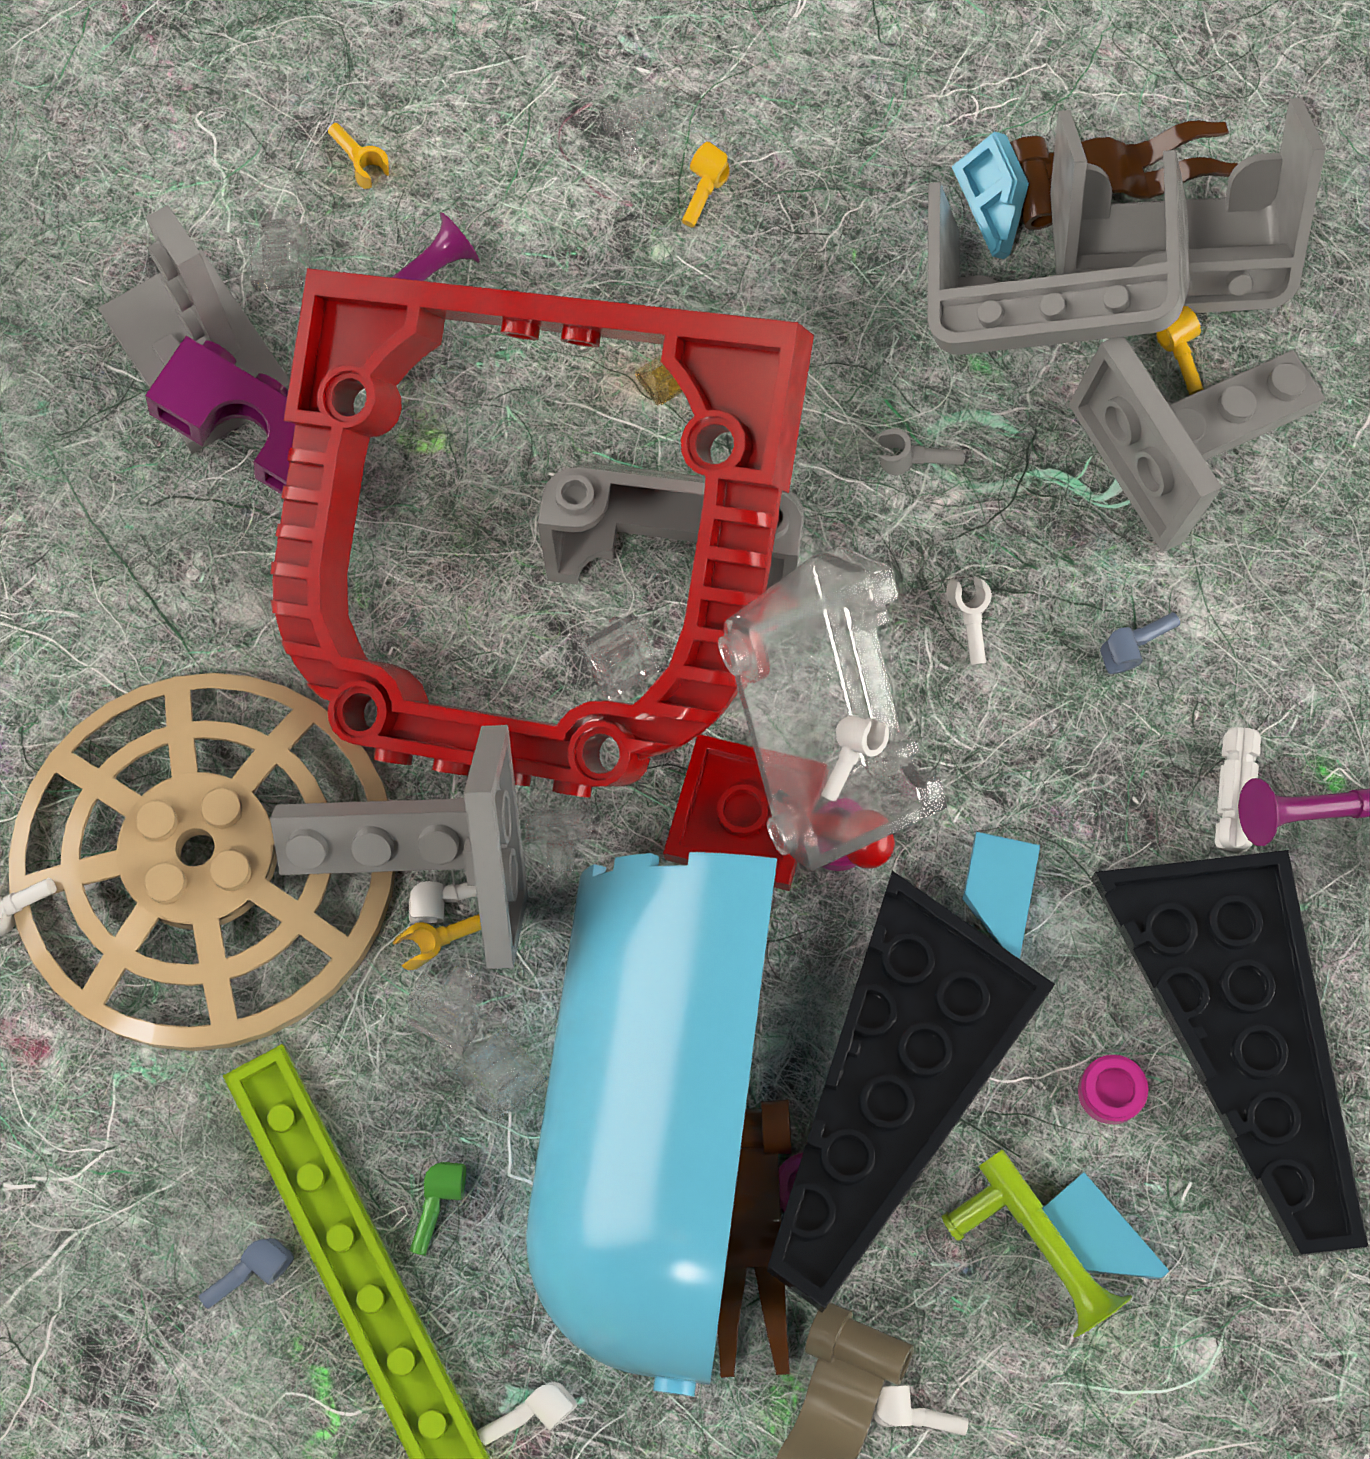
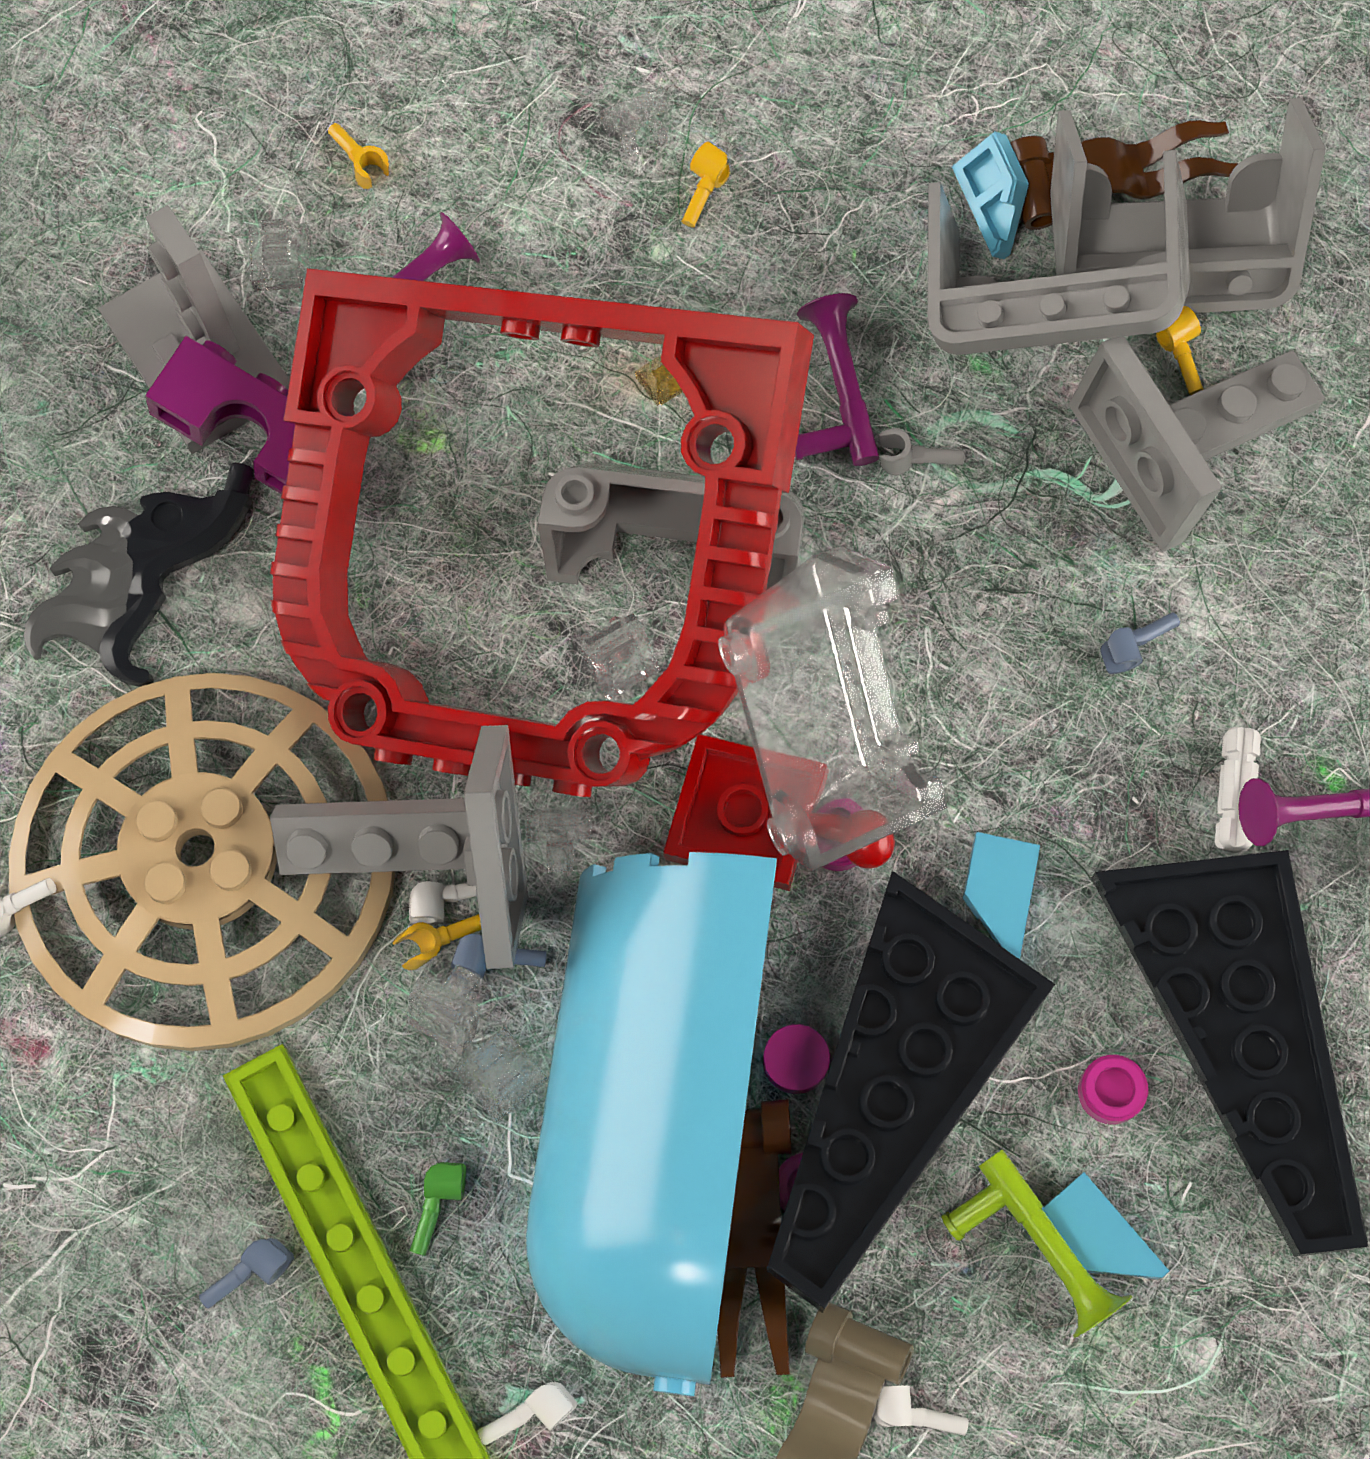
white hand [821,715,889,801] -> none
white hand [946,576,992,665] -> none
none -> piece [23,463,254,687]
none -> sand blue hand [451,934,547,979]
none -> dark pink tile [763,1024,830,1094]
none -> magenta piece [795,293,879,466]

